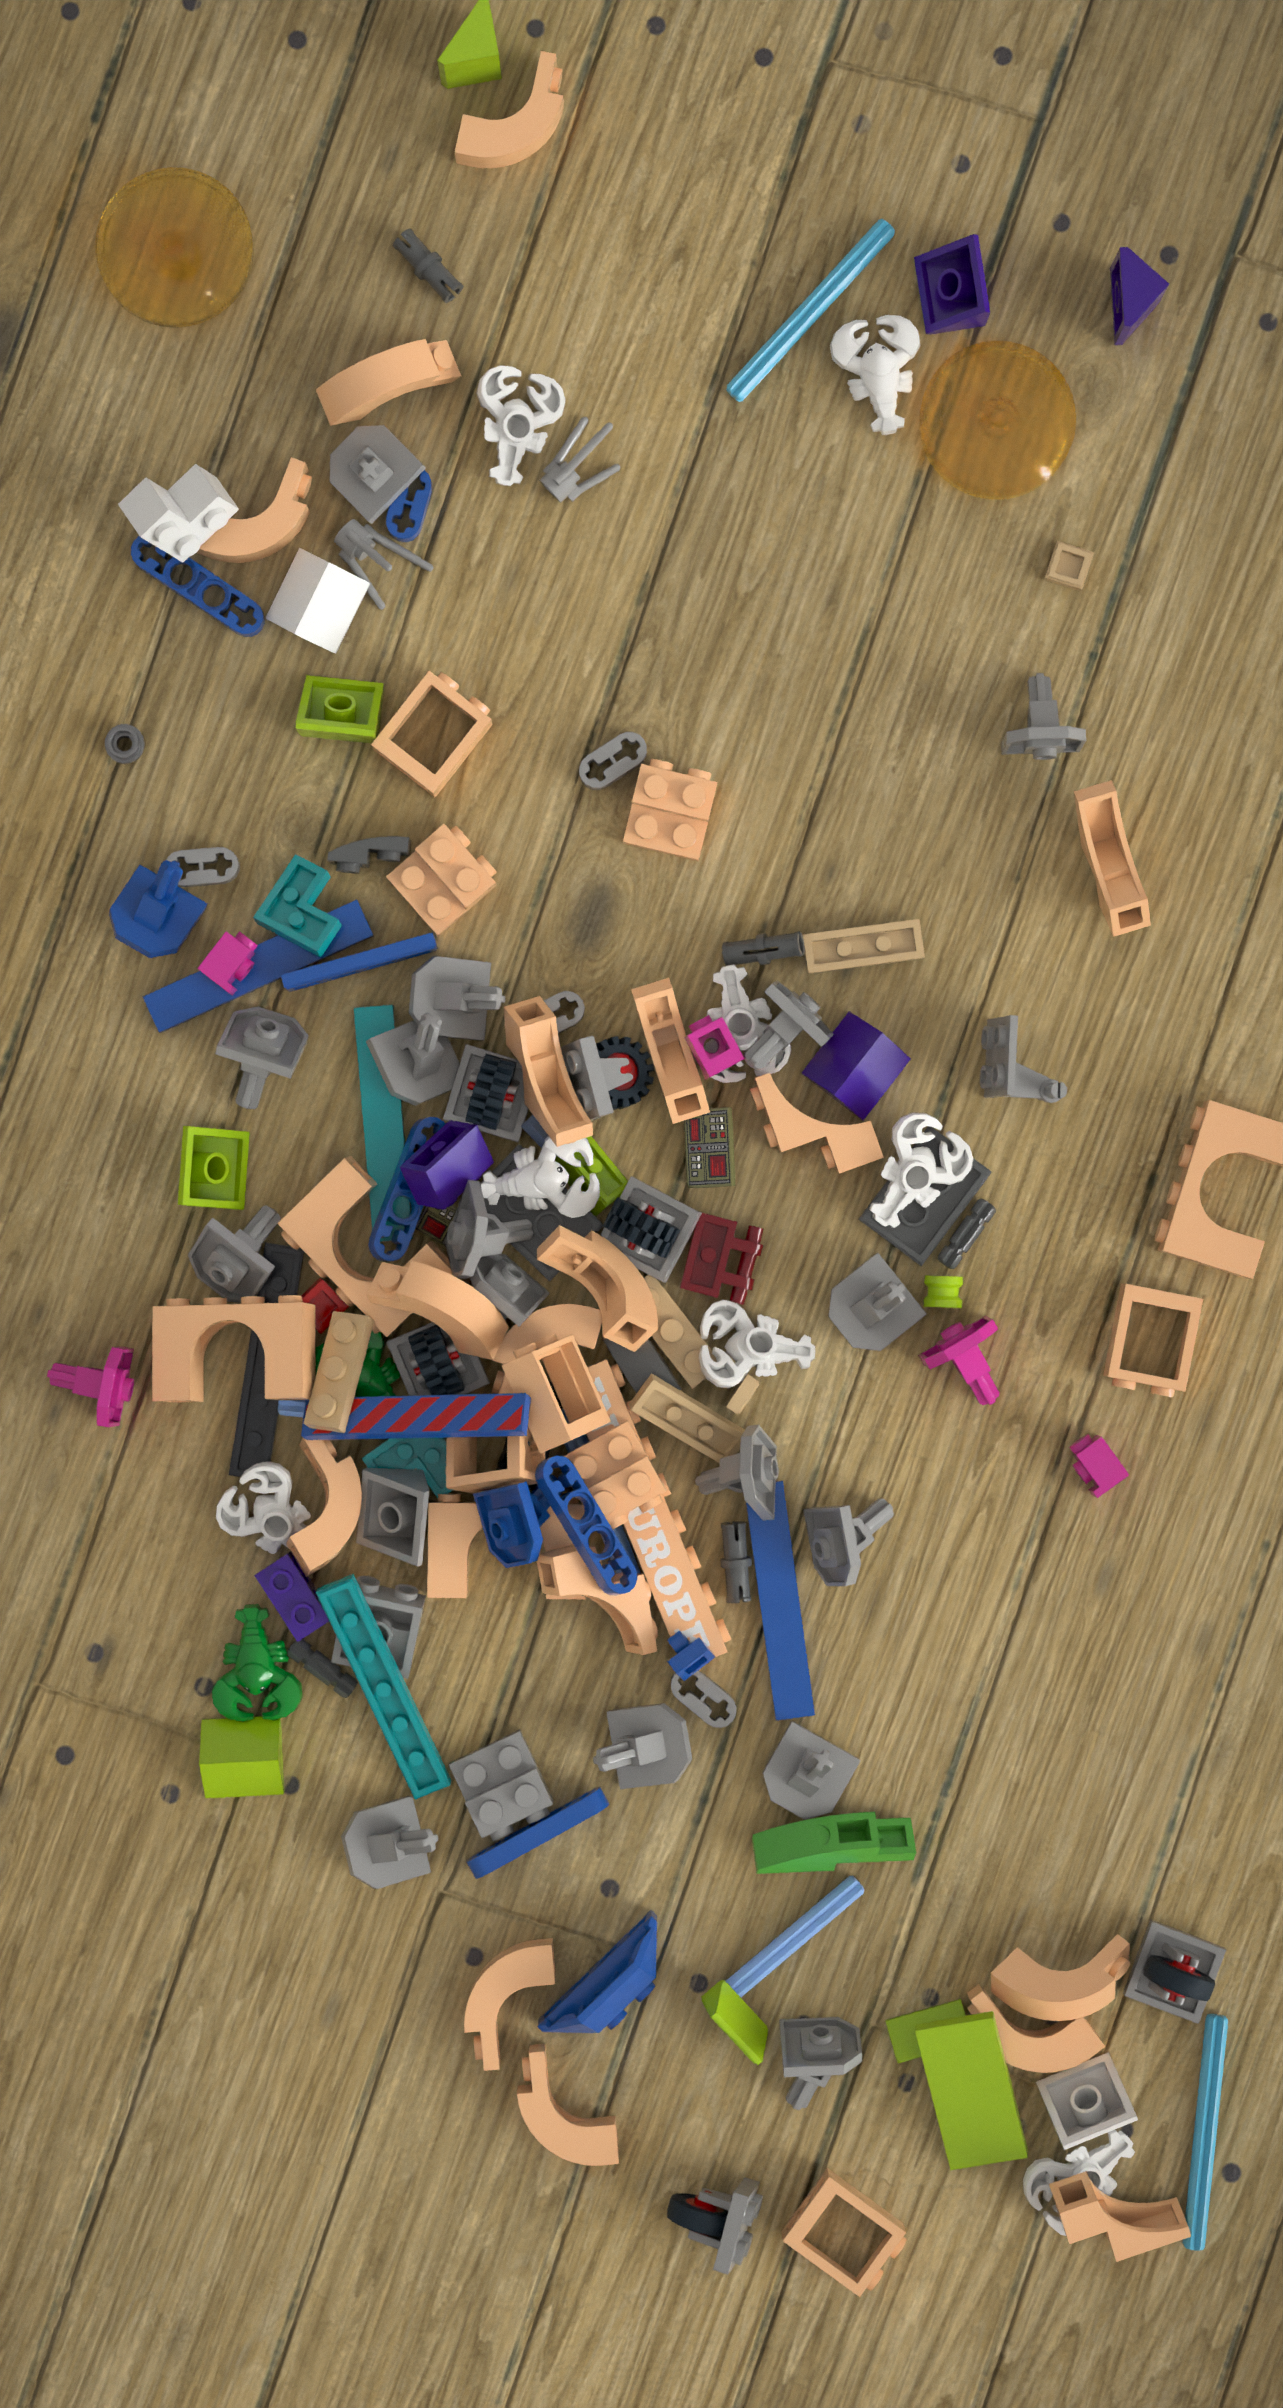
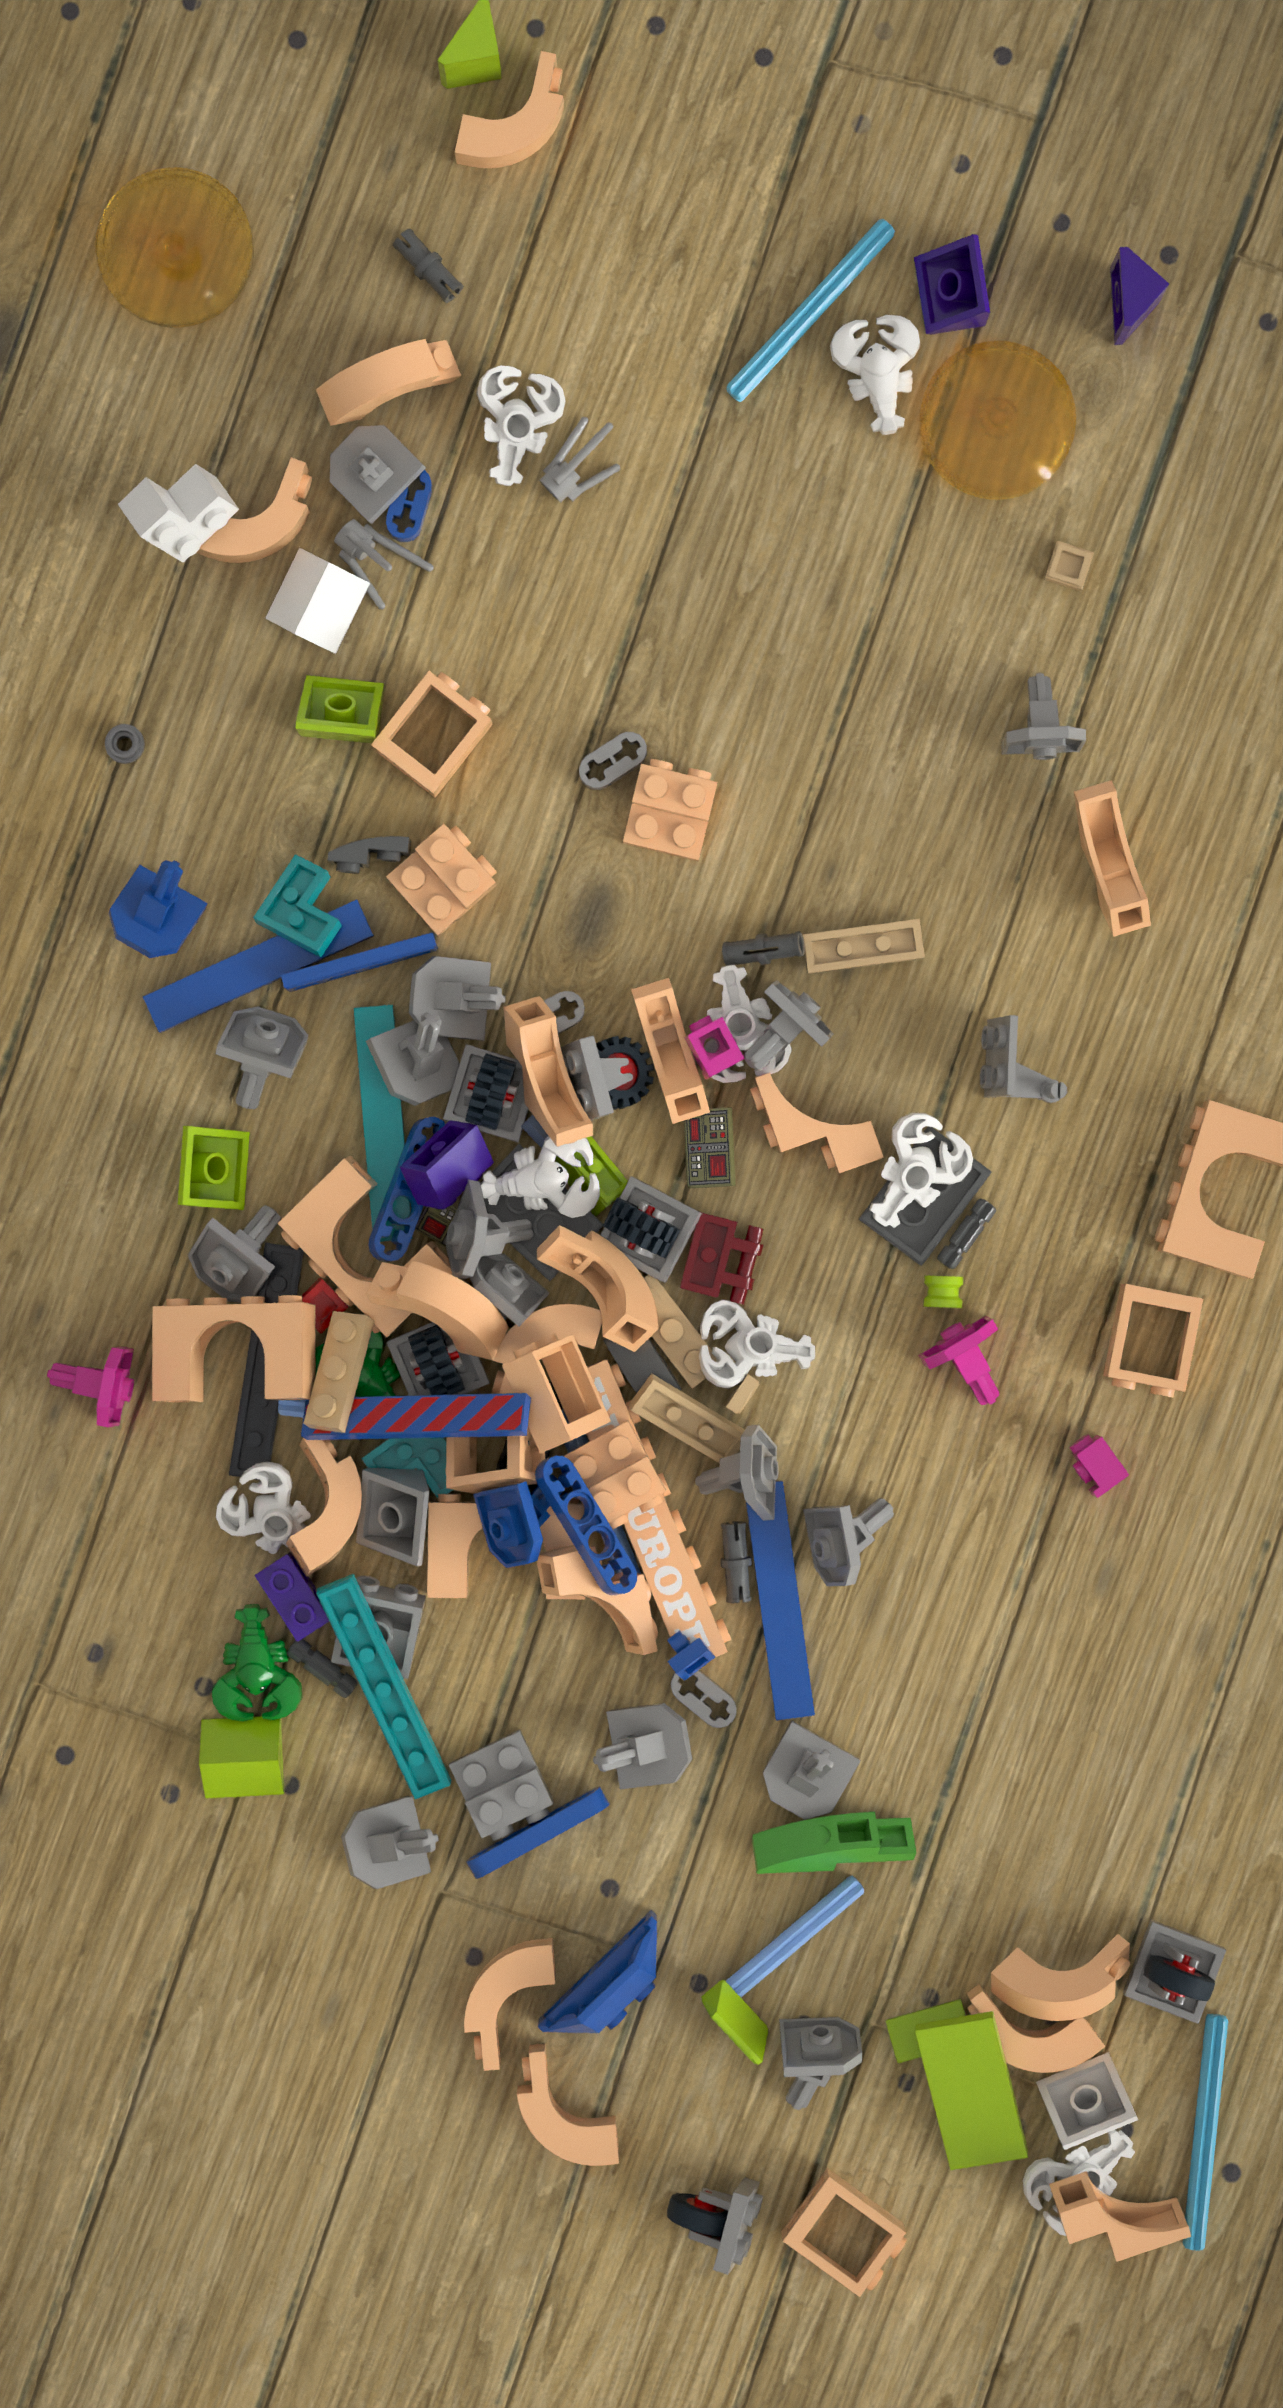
blue beam [131,536,265,637] -> none
light grey beam [166,847,240,887] -> none
dark pink brick [197,931,258,995] -> none
dark purple slope [801,1011,911,1121] -> none
light grey piece [828,1253,927,1351] -> none

